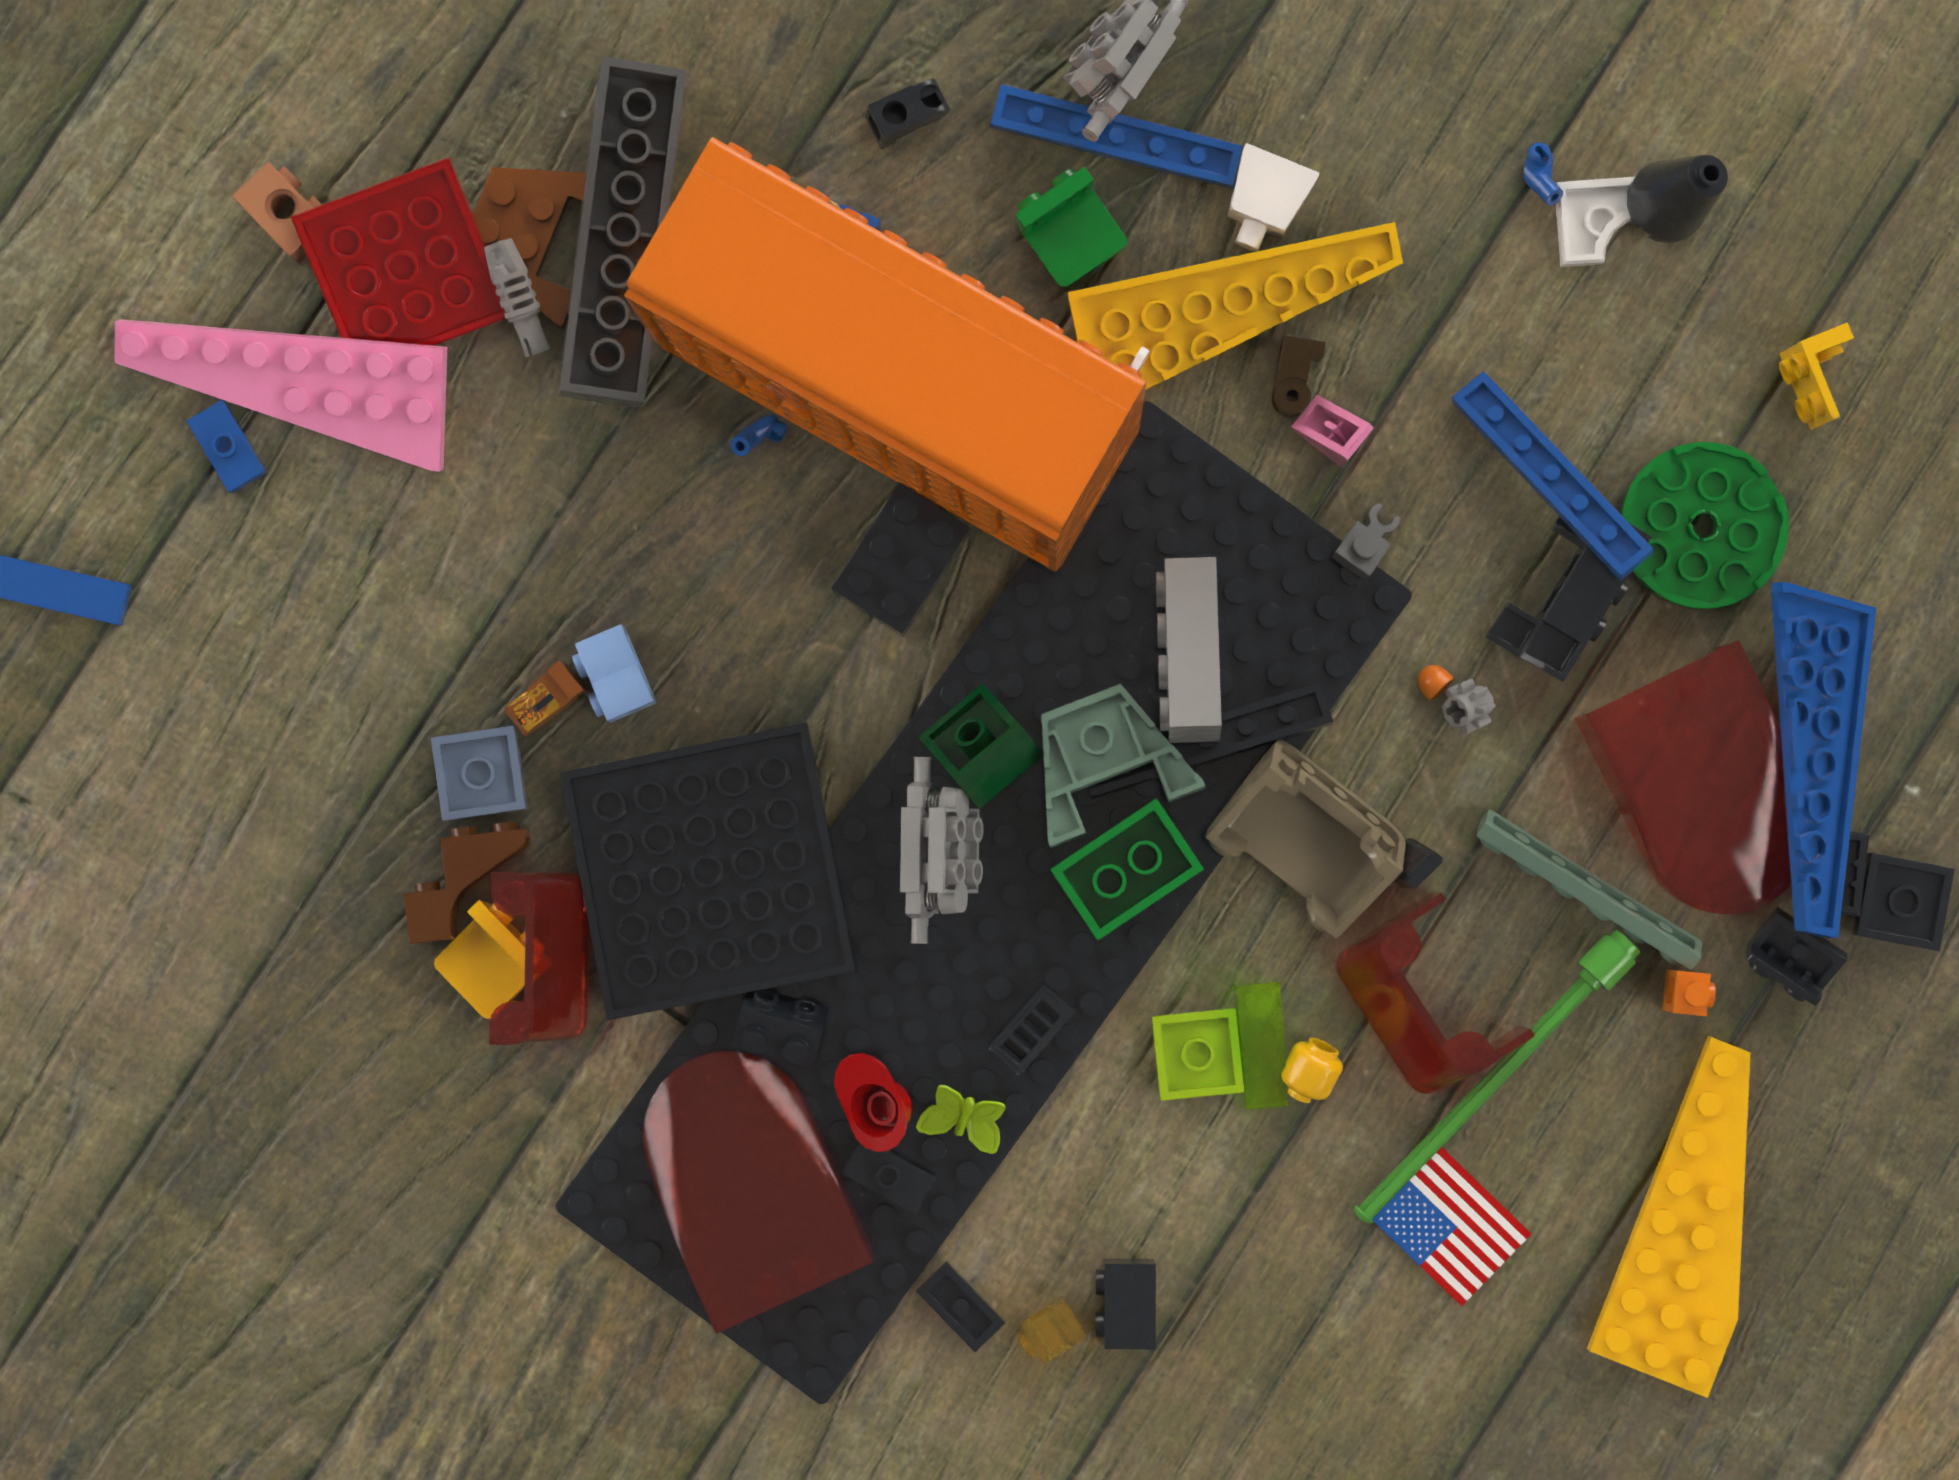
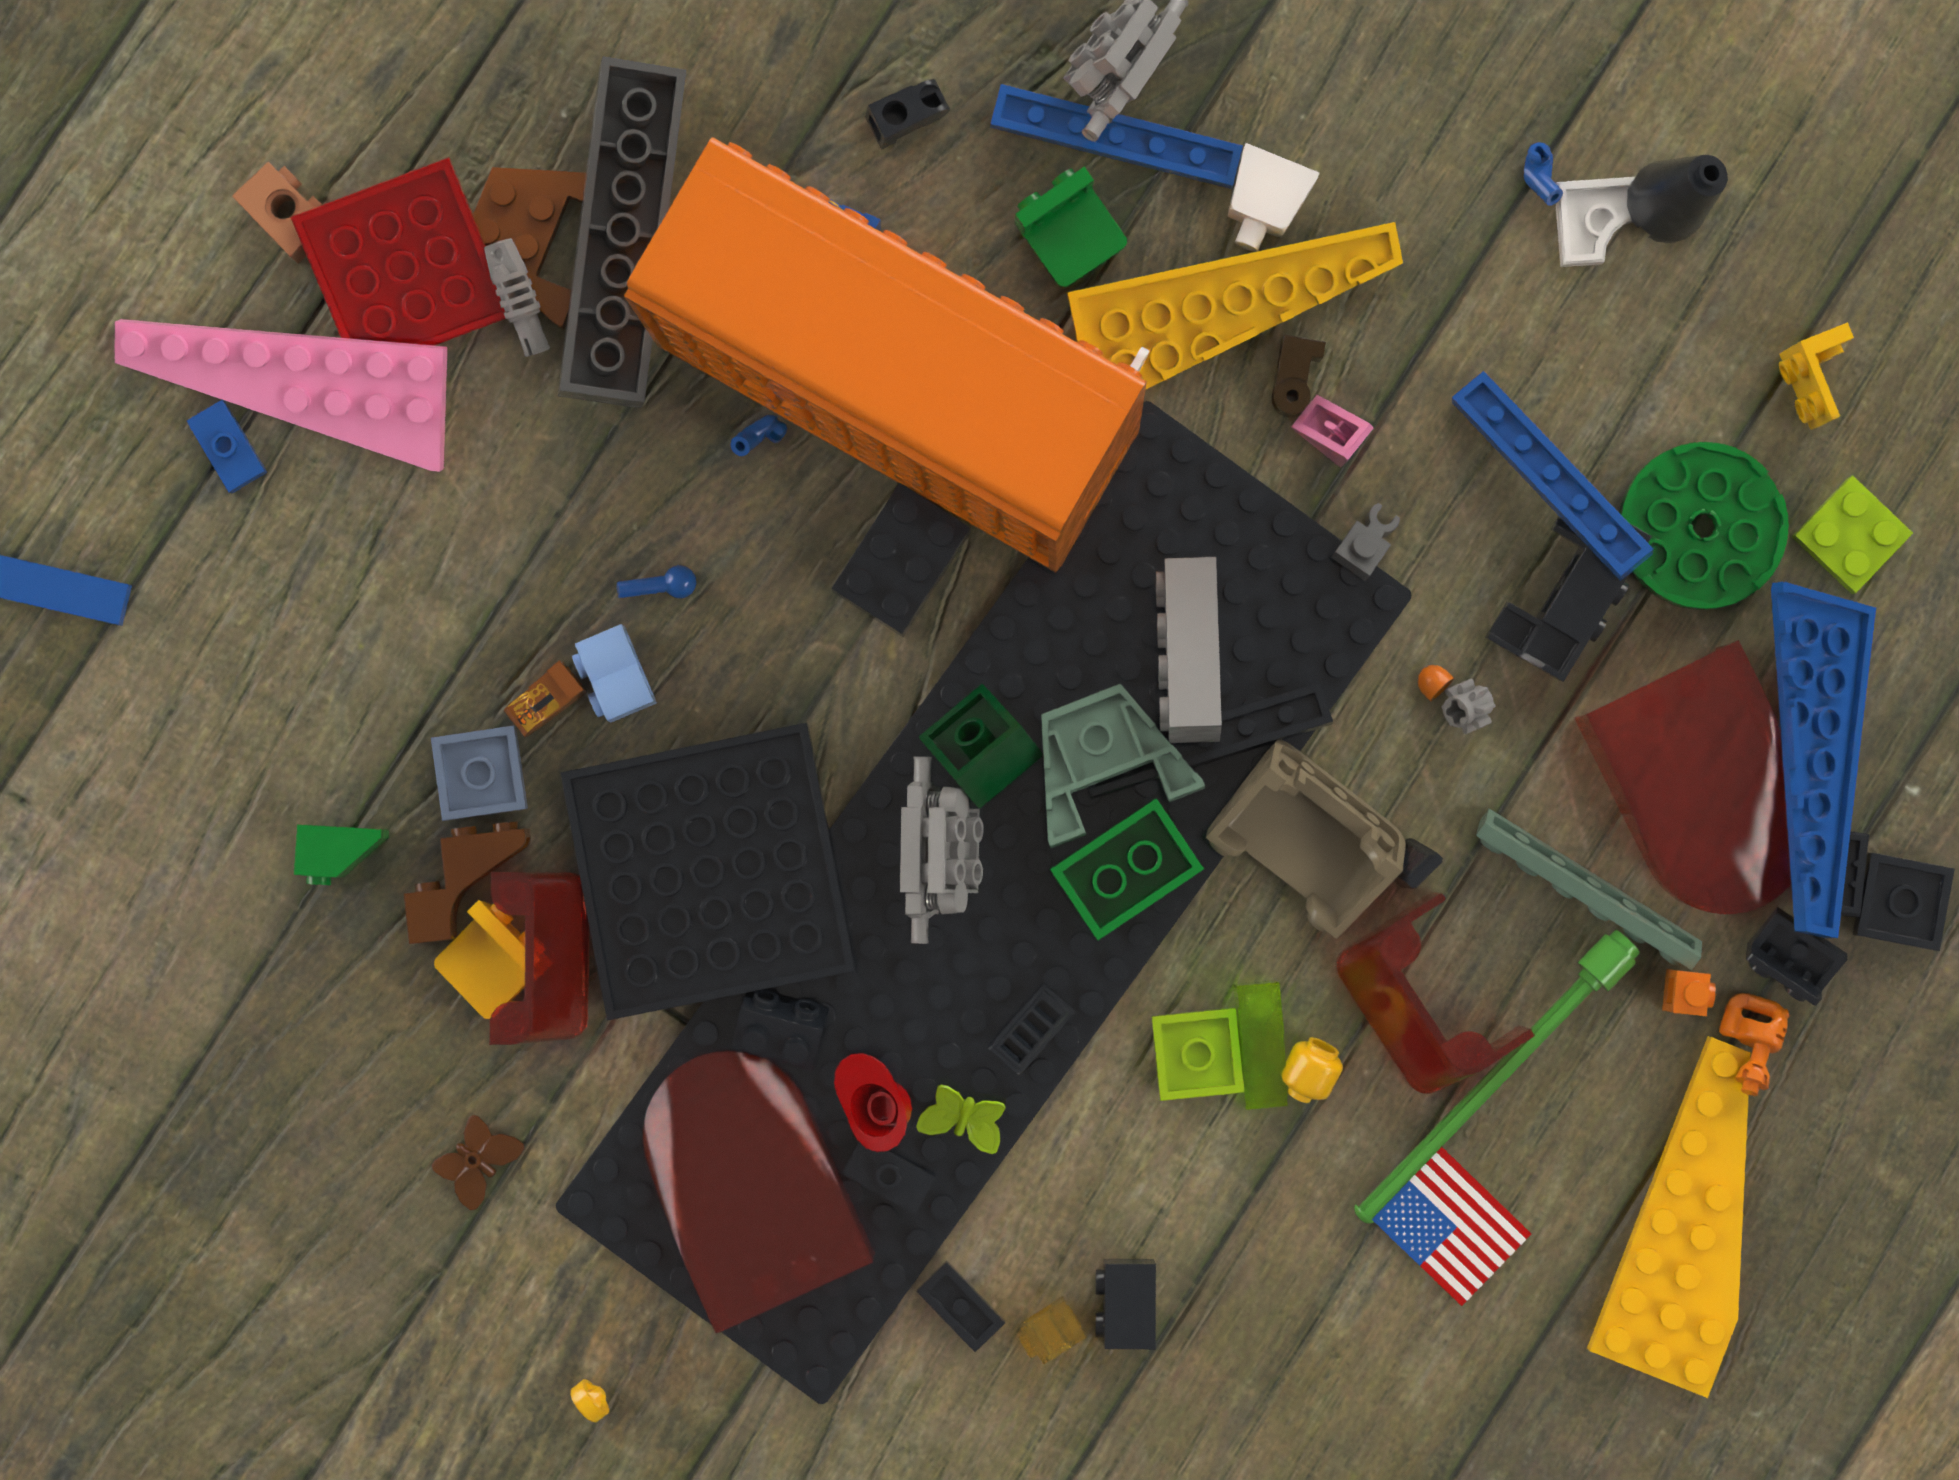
none -> green slope [294,824,389,885]
none -> reddish brown piece [432,1115,525,1210]
none -> yellow tile [570,1379,609,1423]
none -> blue bar [617,565,696,599]
none -> orange piece [1719,993,1790,1096]
none -> lime plate [1792,475,1913,594]

